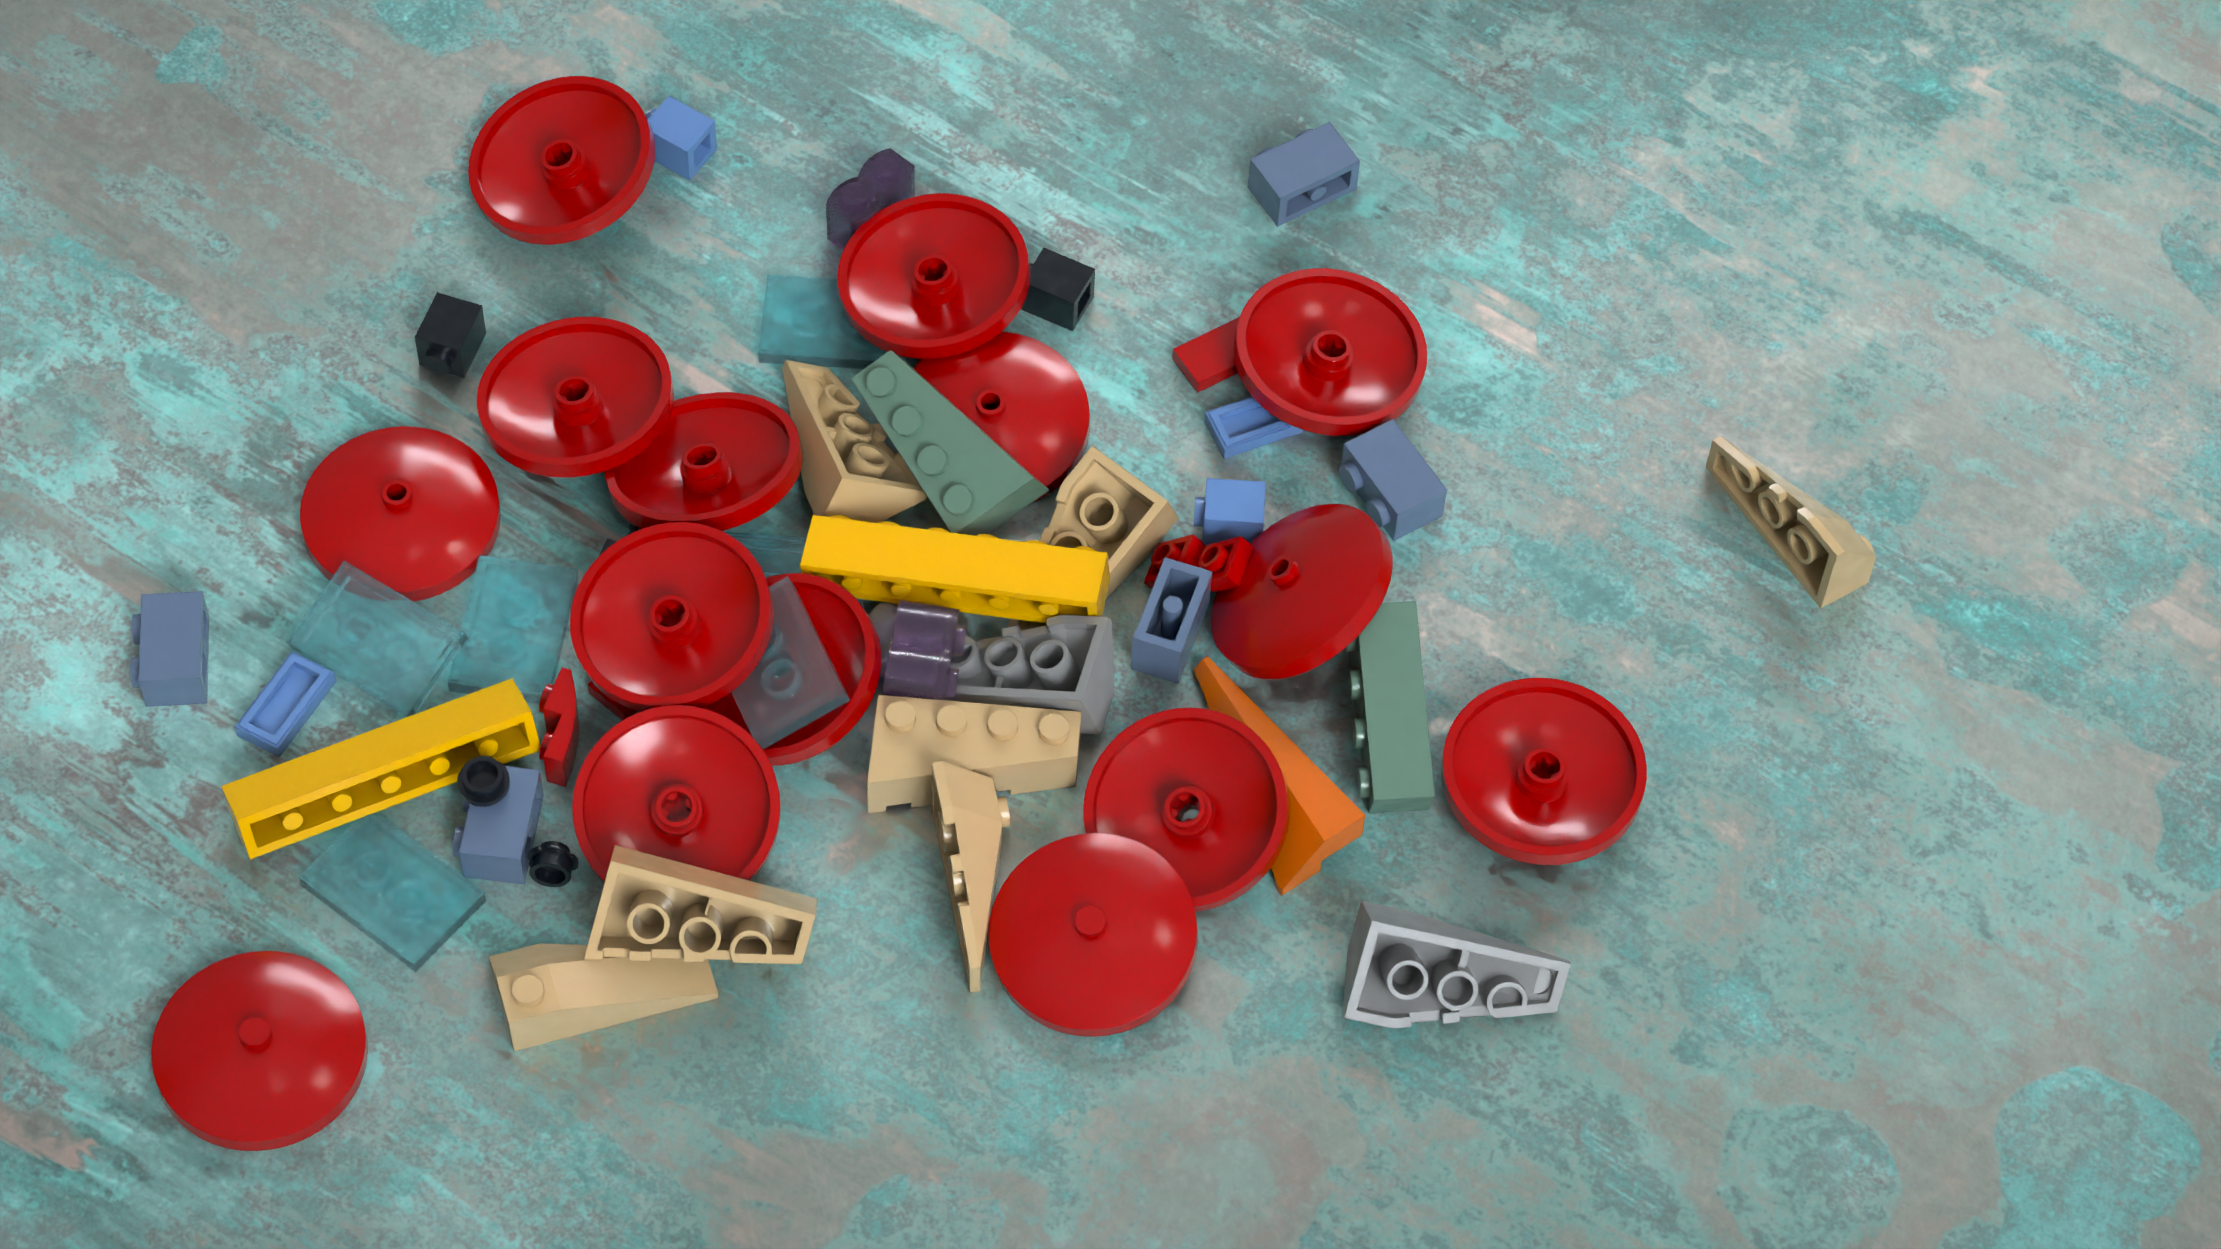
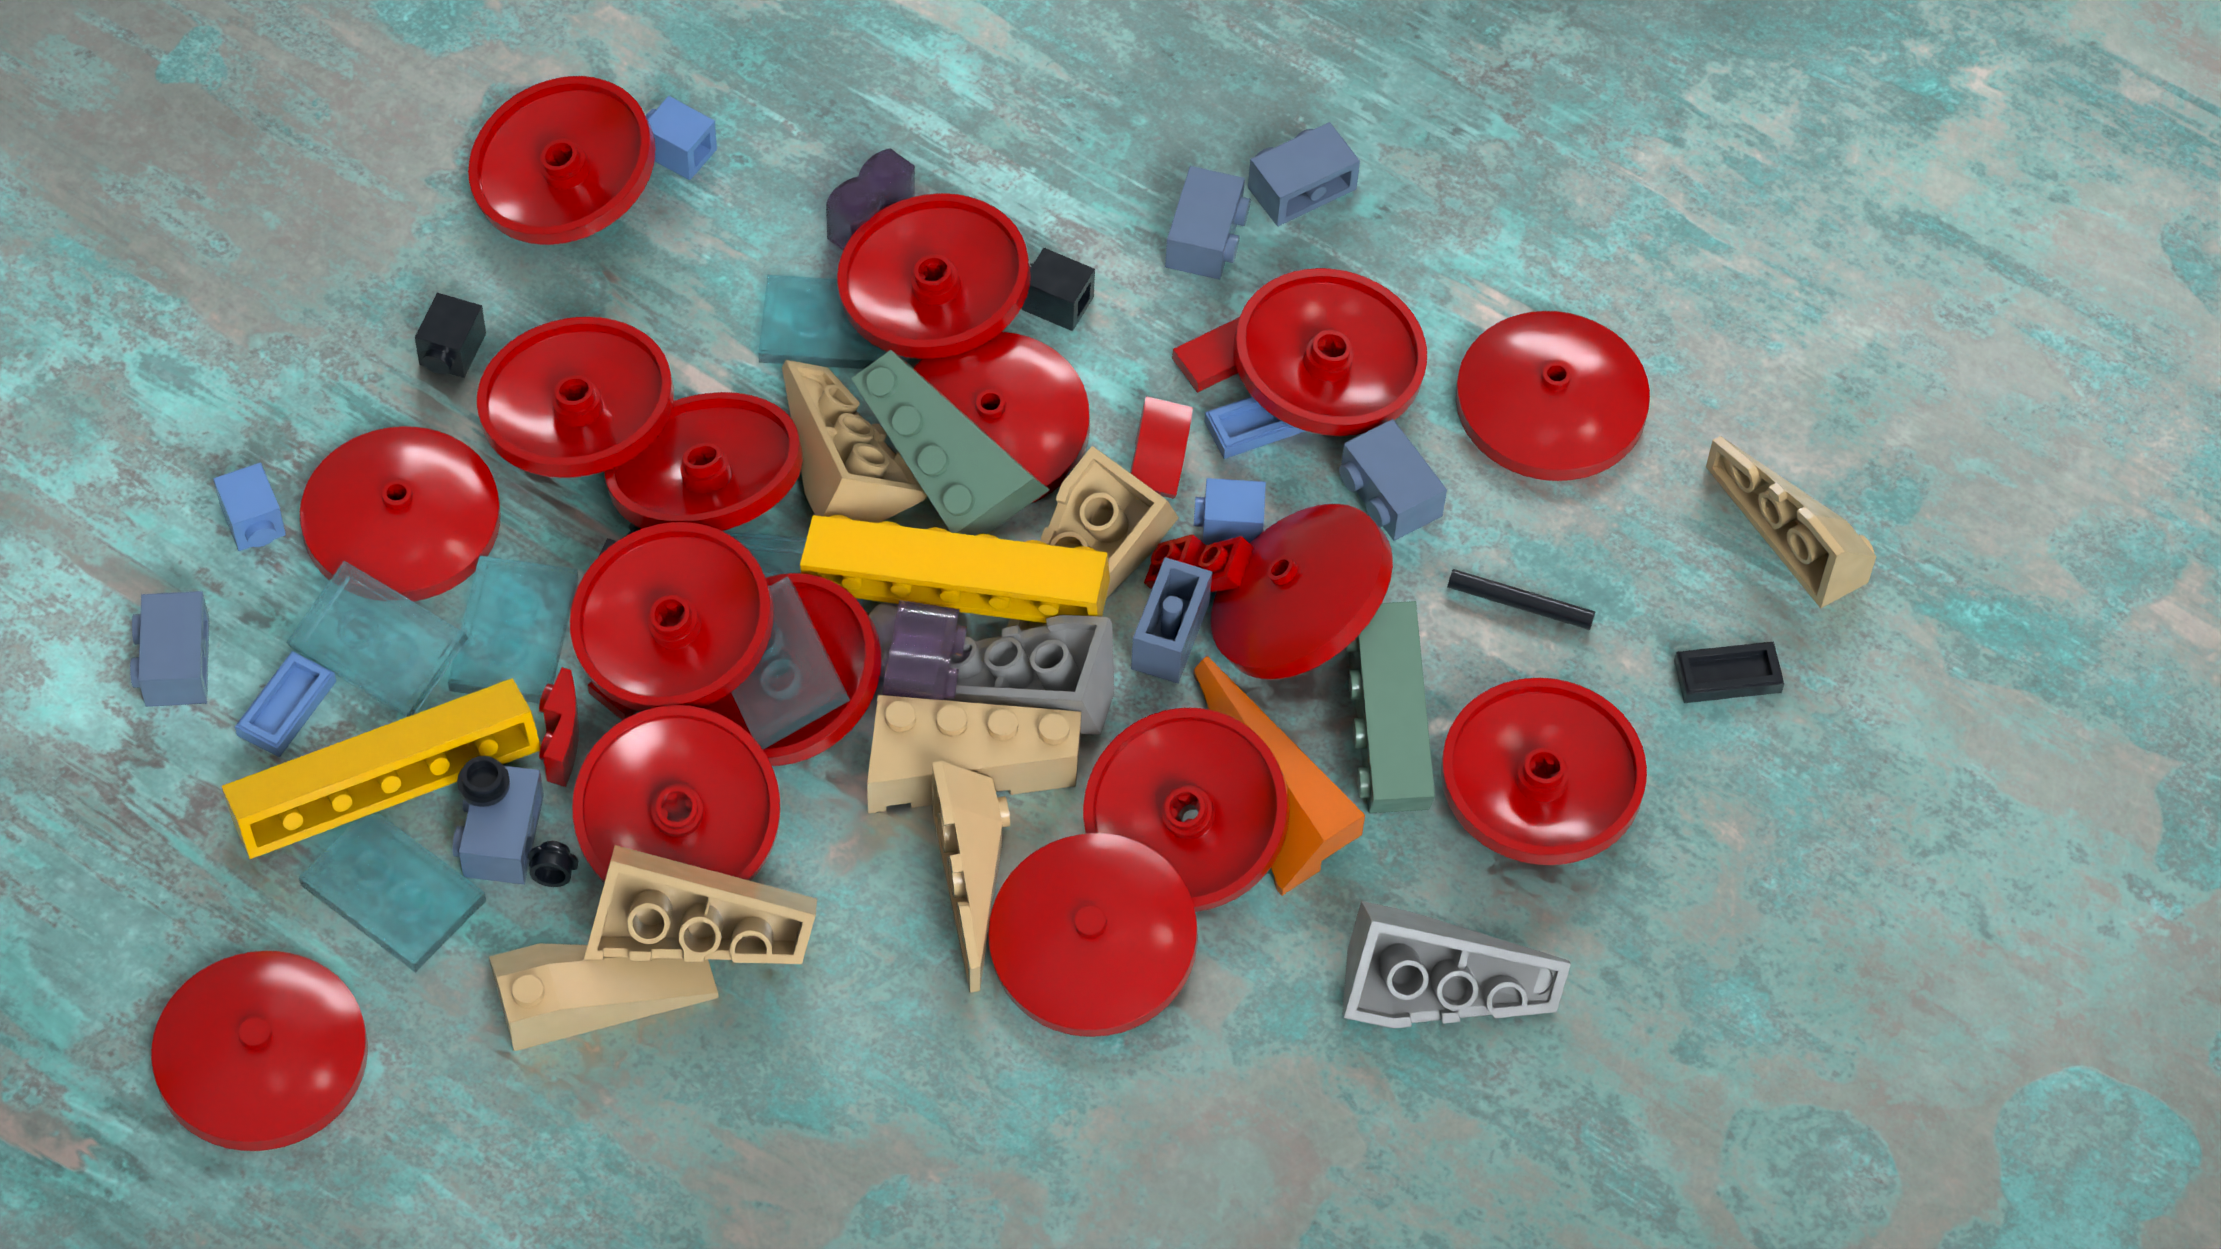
none -> medium blue brick [213,462,286,551]
none -> red slope [1130,396,1193,499]
none -> sand blue brick [1165,166,1251,280]
none -> black bar [1447,569,1596,630]
none -> red dish [1456,311,1650,481]
none -> black tile [1674,641,1784,703]

